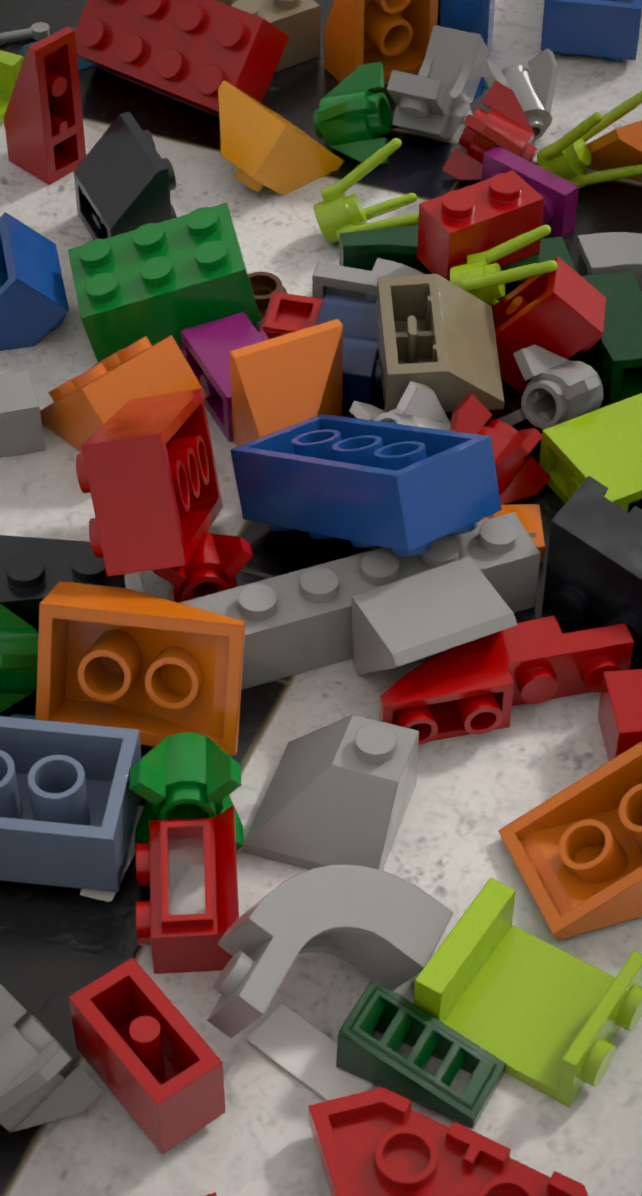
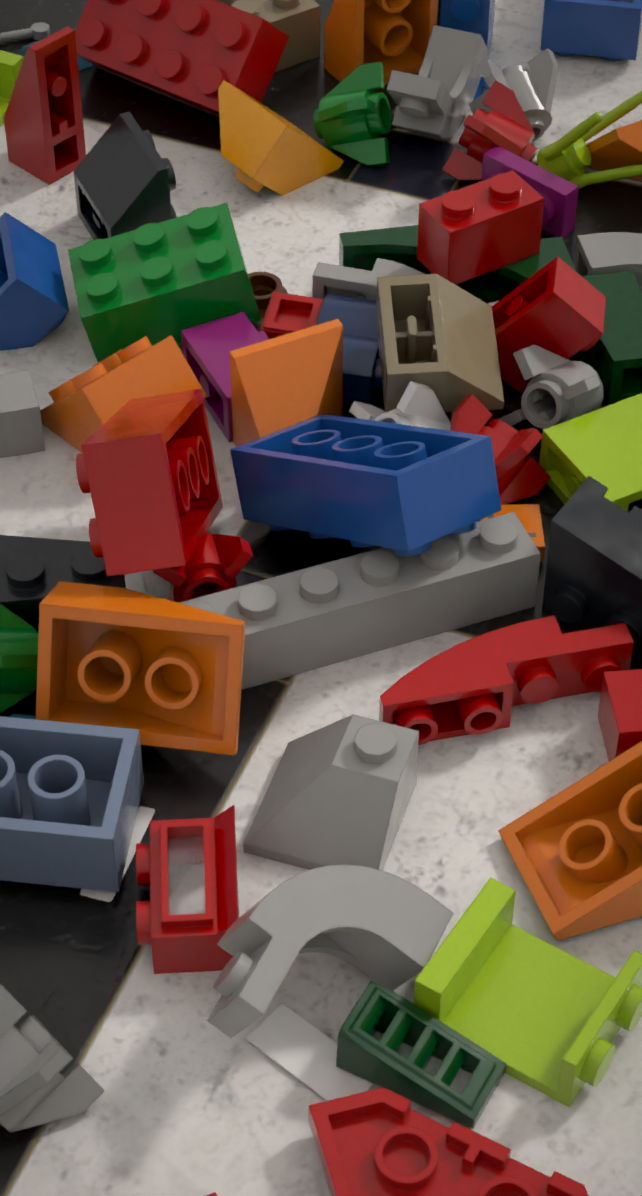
red brick [69,957,226,1155] -> none
green brick [129,732,243,851] -> none
lime plant [313,138,419,245] -> none
light grey slope [351,556,517,675] -> none
lime plant [450,224,558,306] -> none

